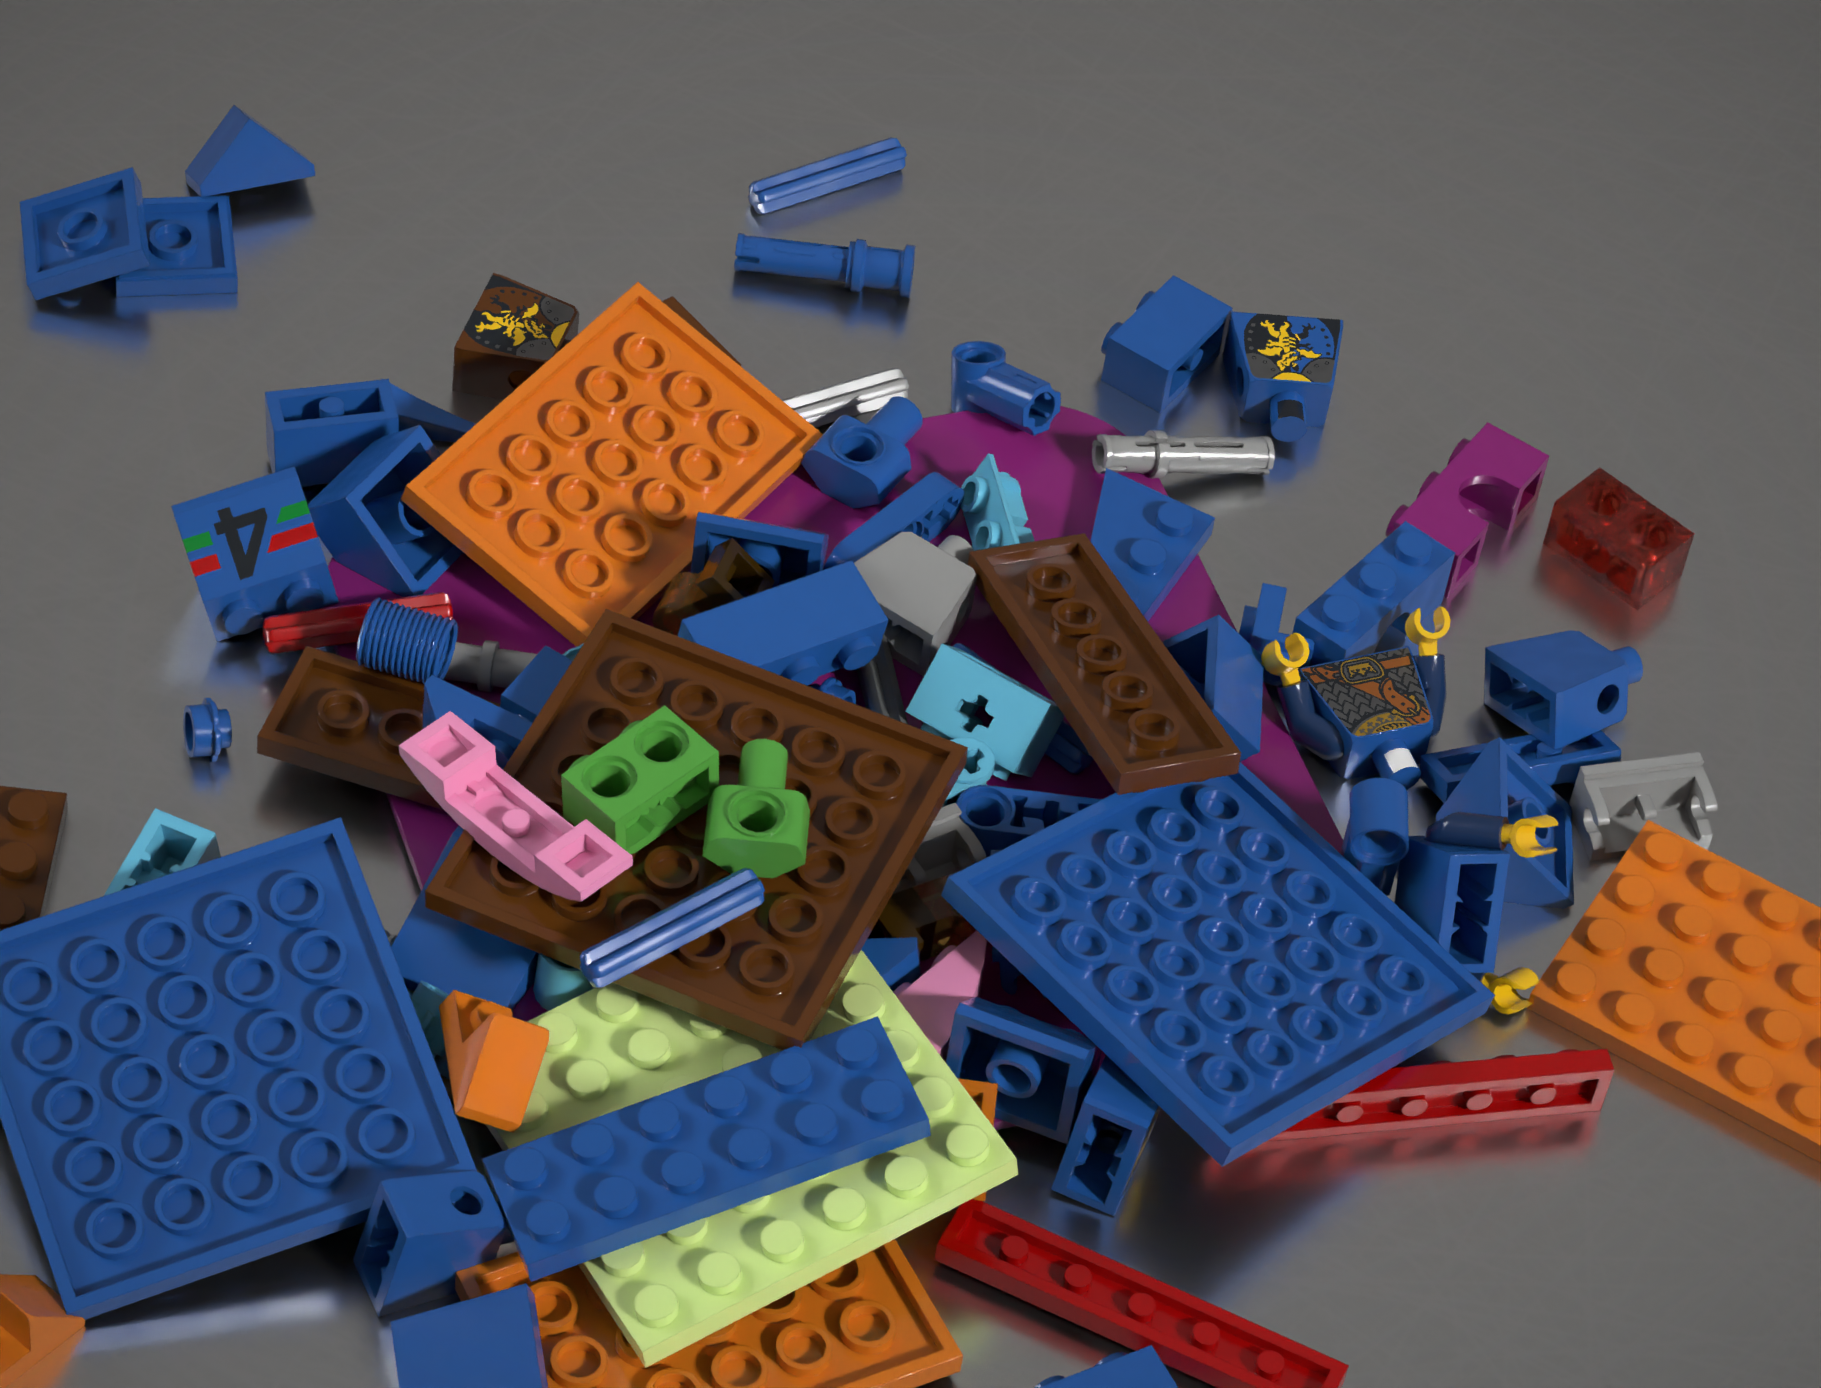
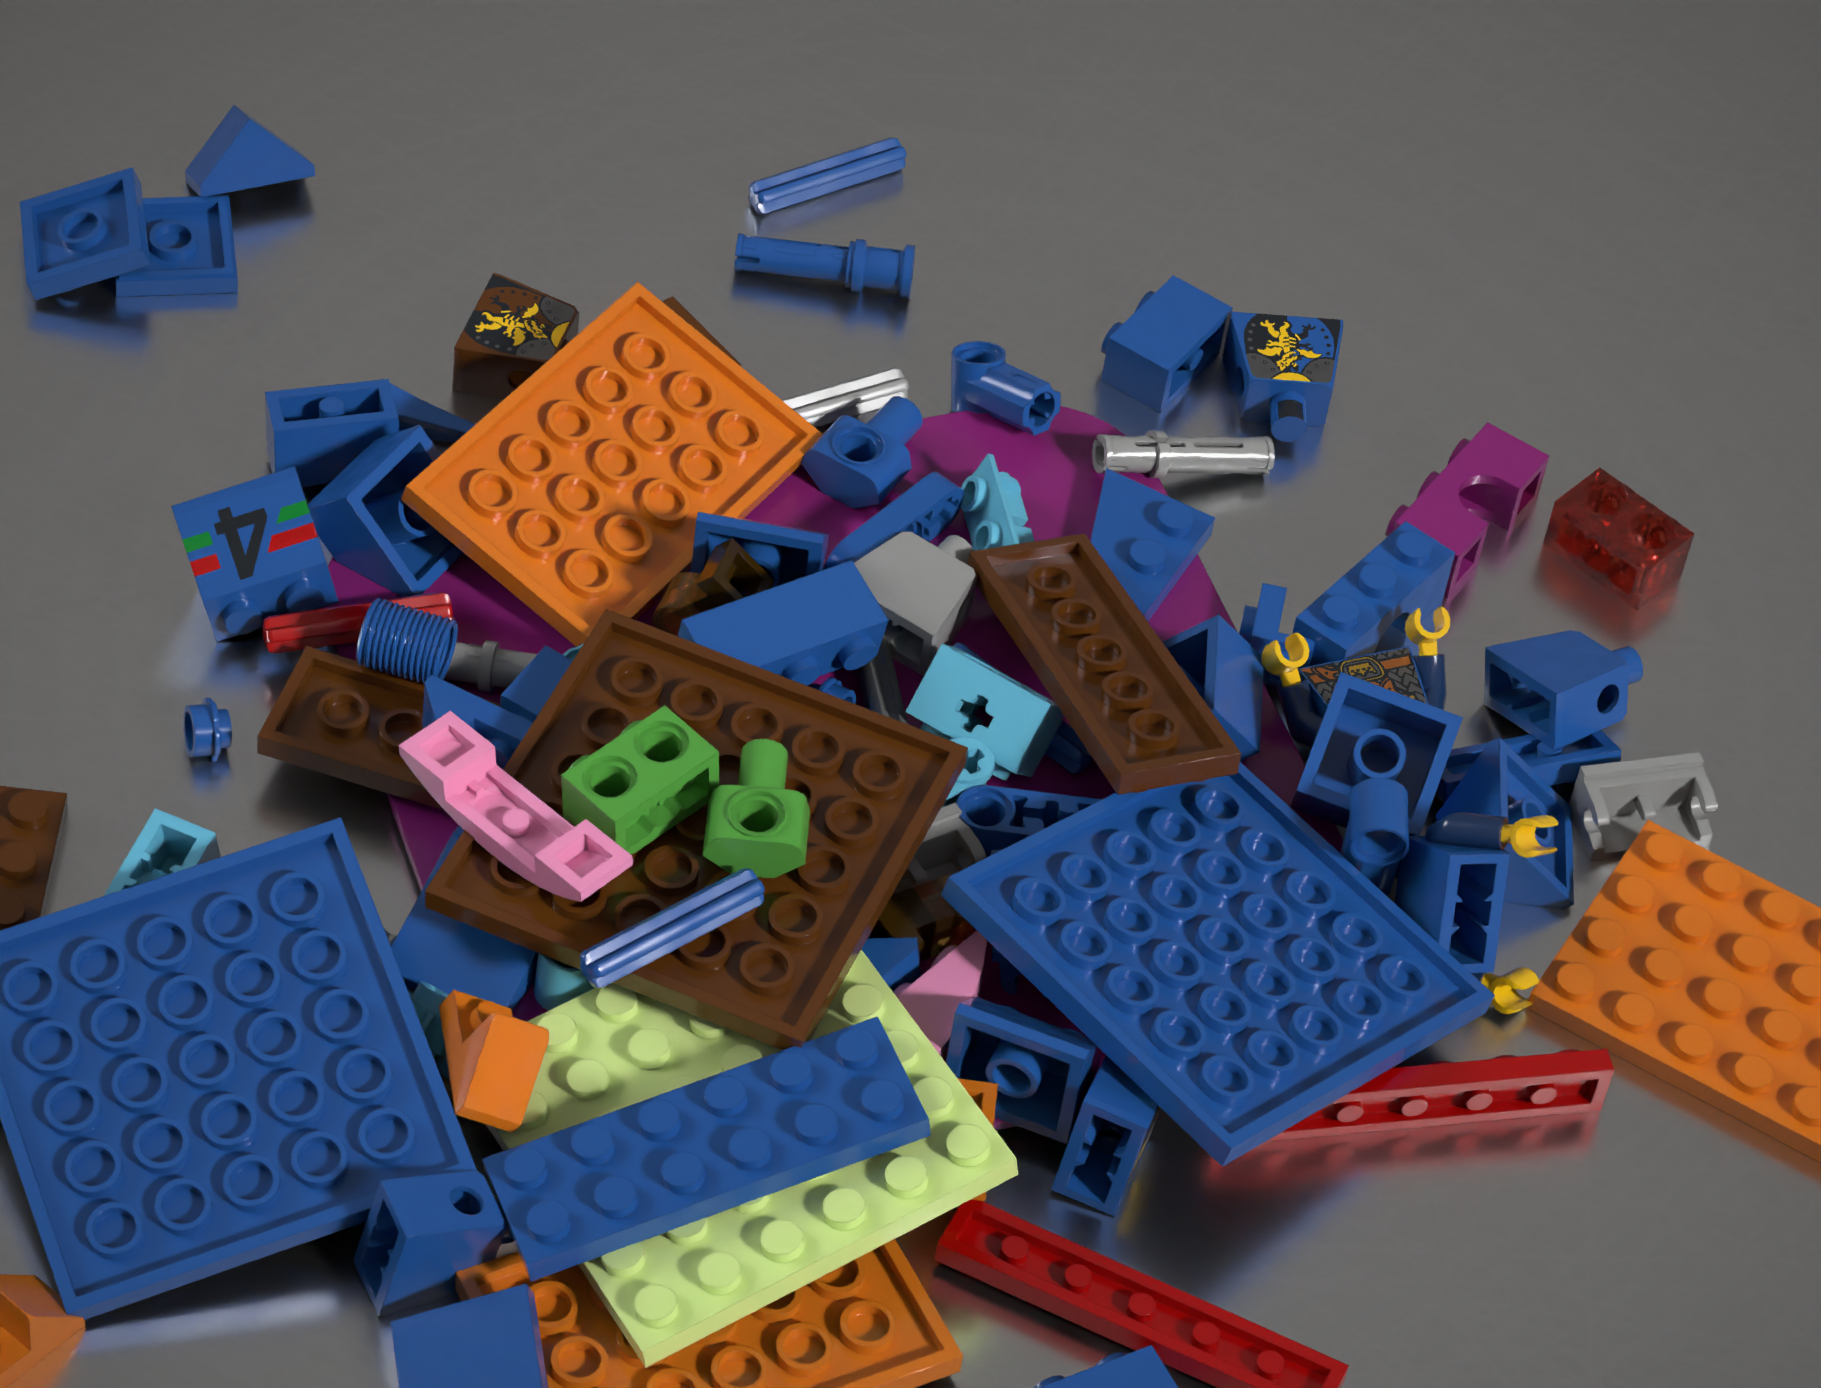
none -> blue brick [1290,672,1463,836]

